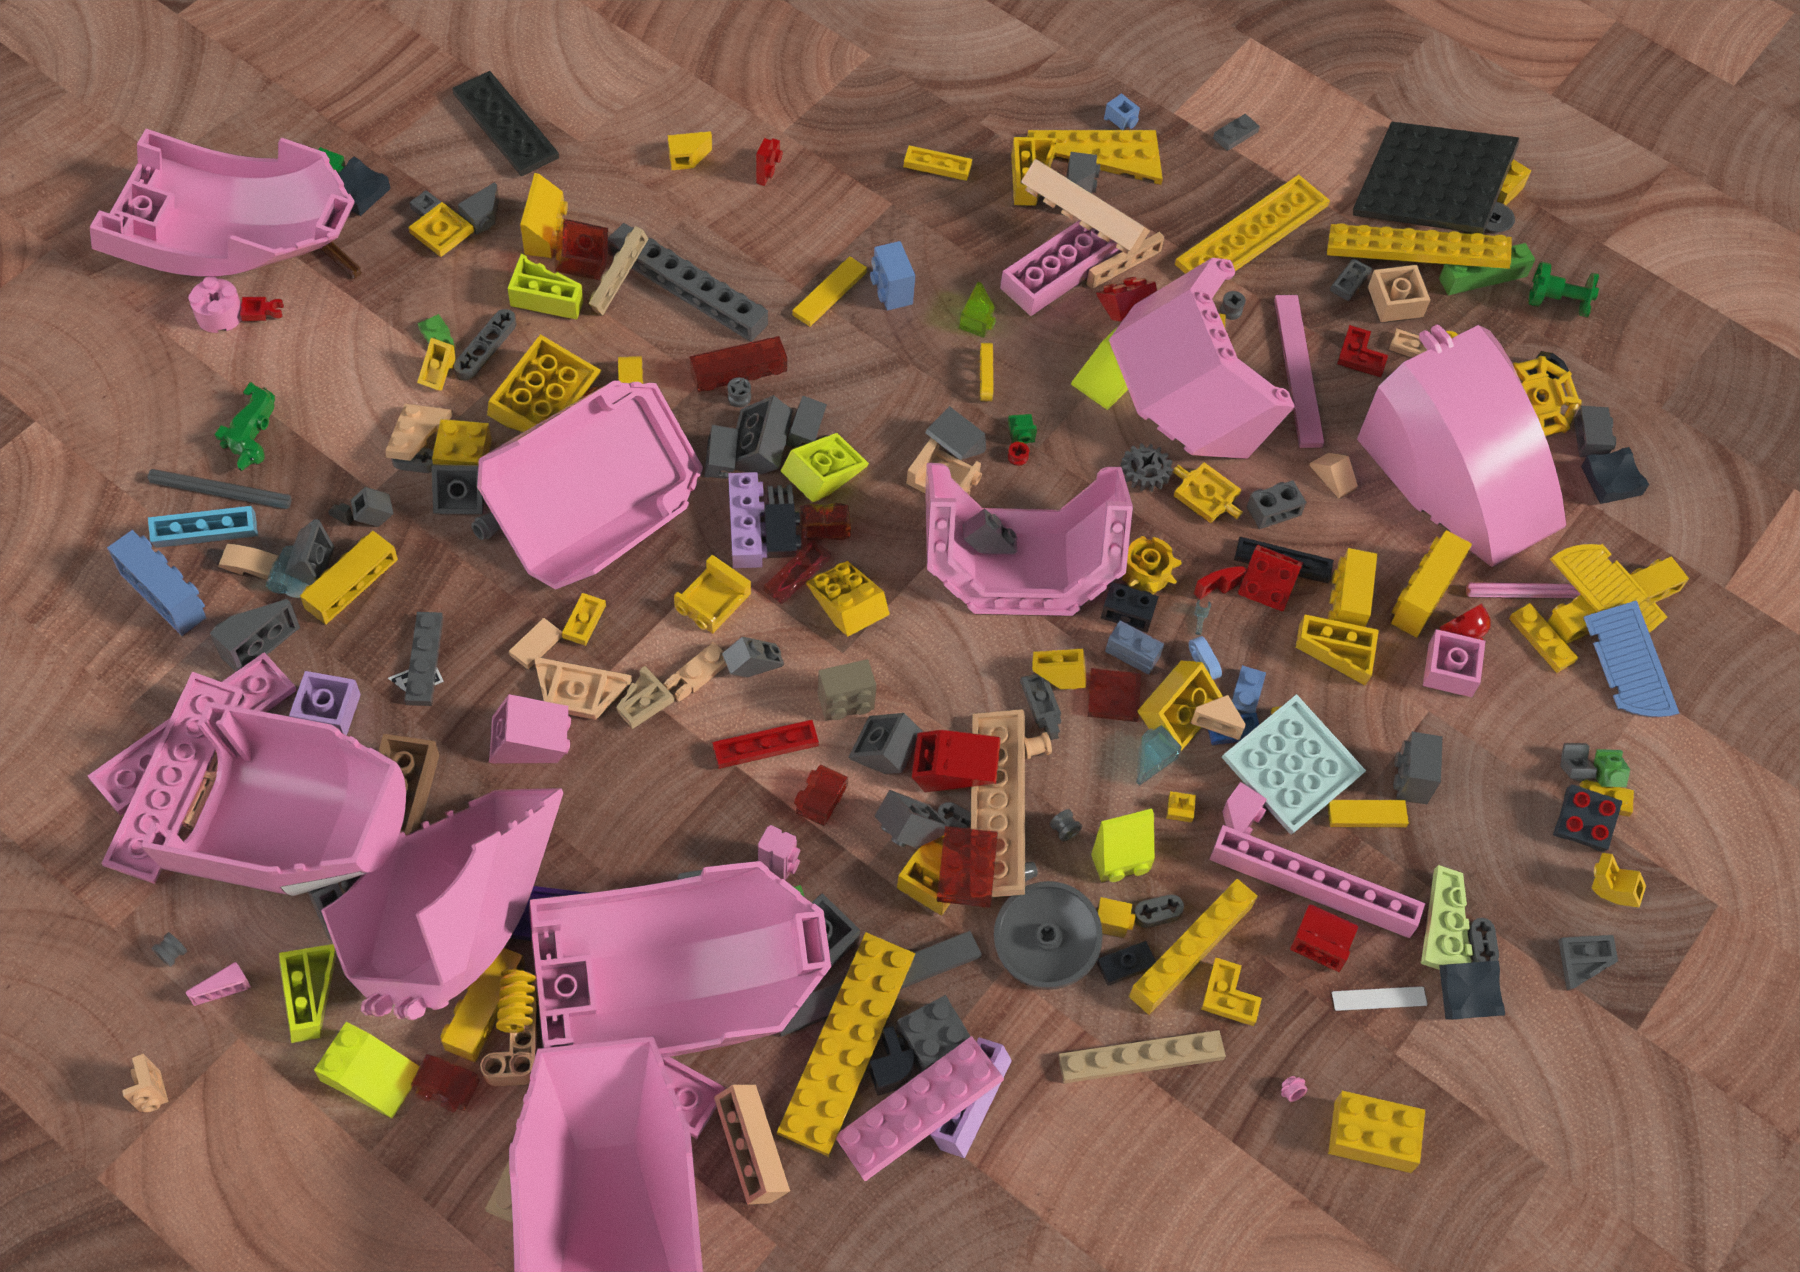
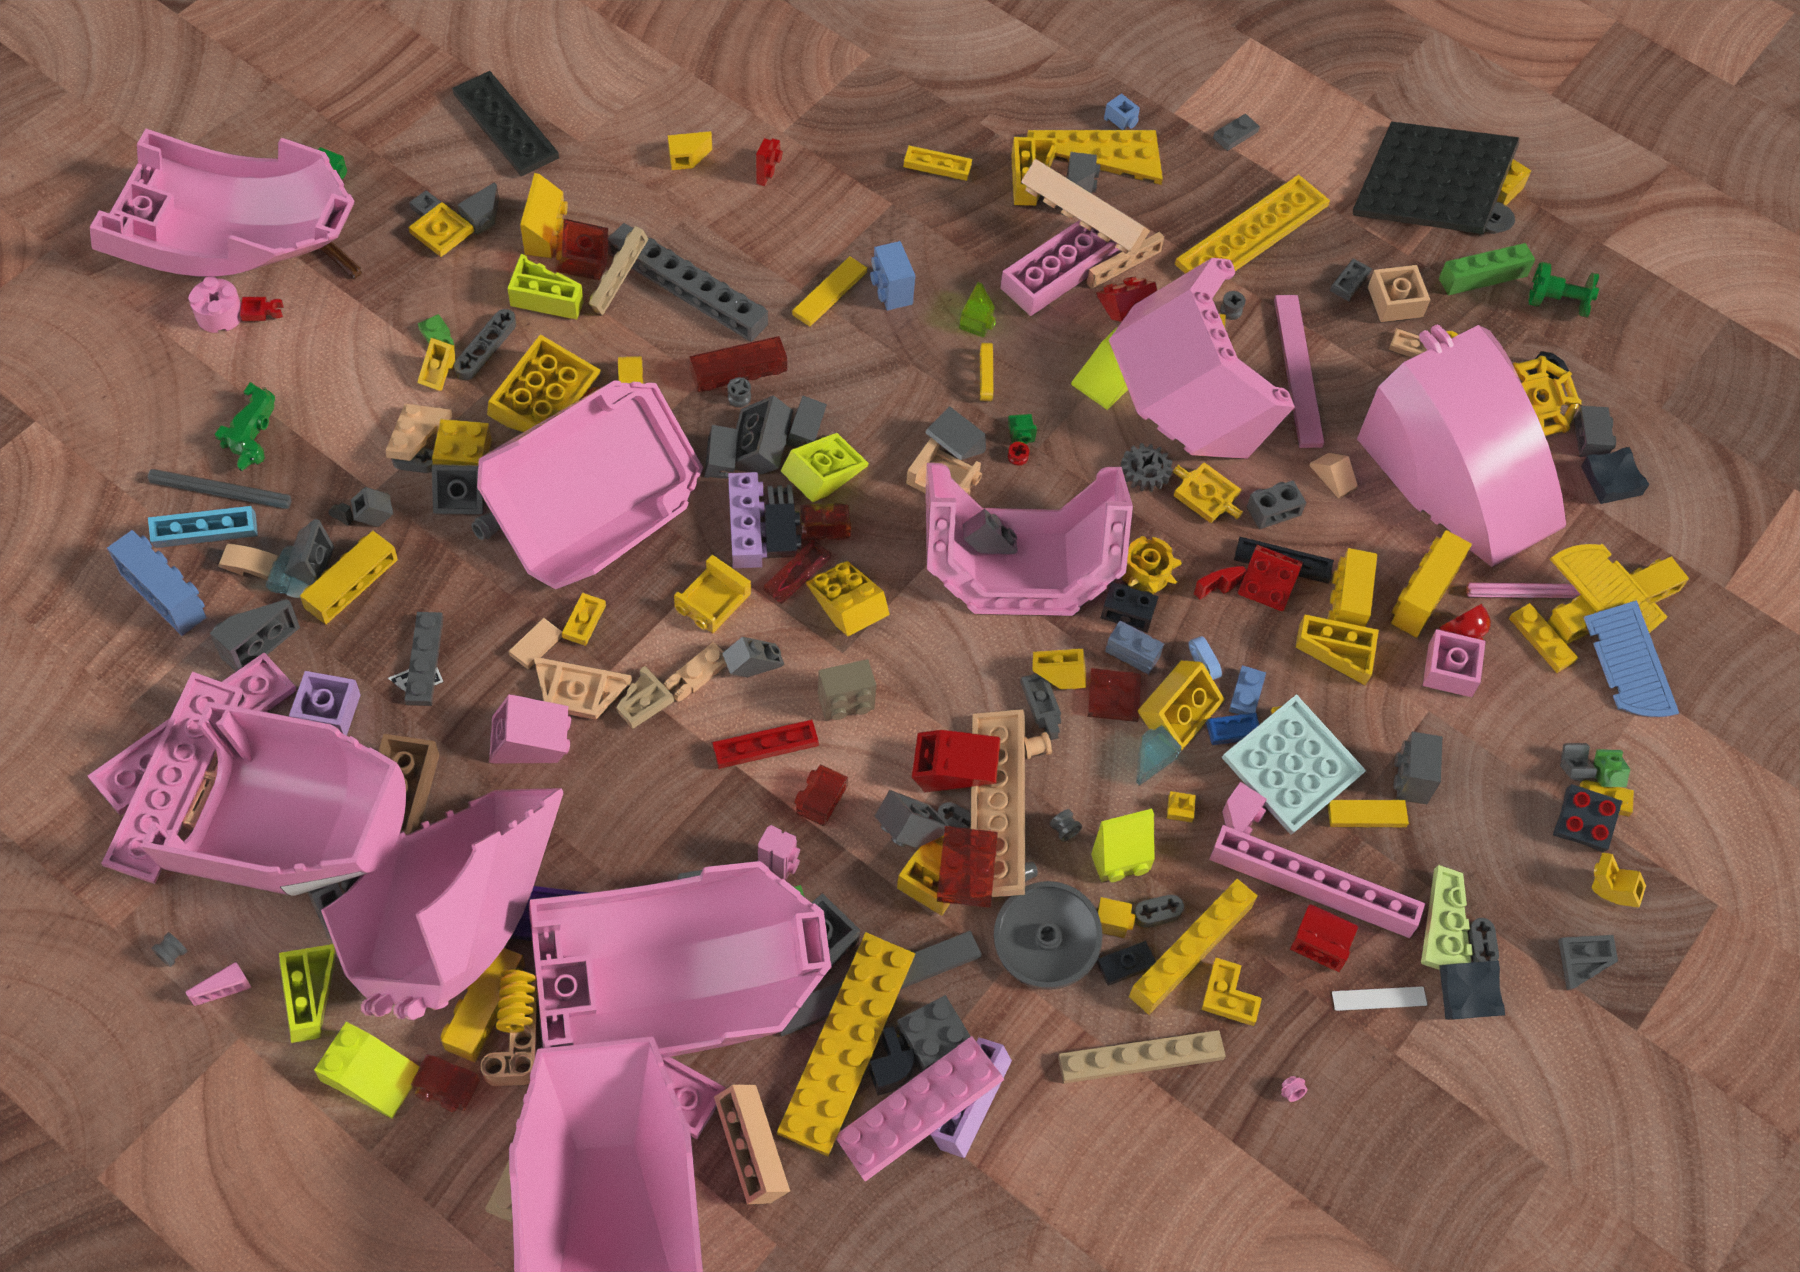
light nougat bracket [122,1054,168,1112] -> none
black brick [338,156,391,216] -> none
dark grey slope [849,713,923,774] -> none
light nougat slope [1191,695,1246,740] -> none
clear light blue hand [1194,600,1211,635] -> none
yellow plate [1327,223,1512,269] -> none
yellow brick [1328,1091,1425,1173] -> none
red plate [1337,325,1388,378] -> none

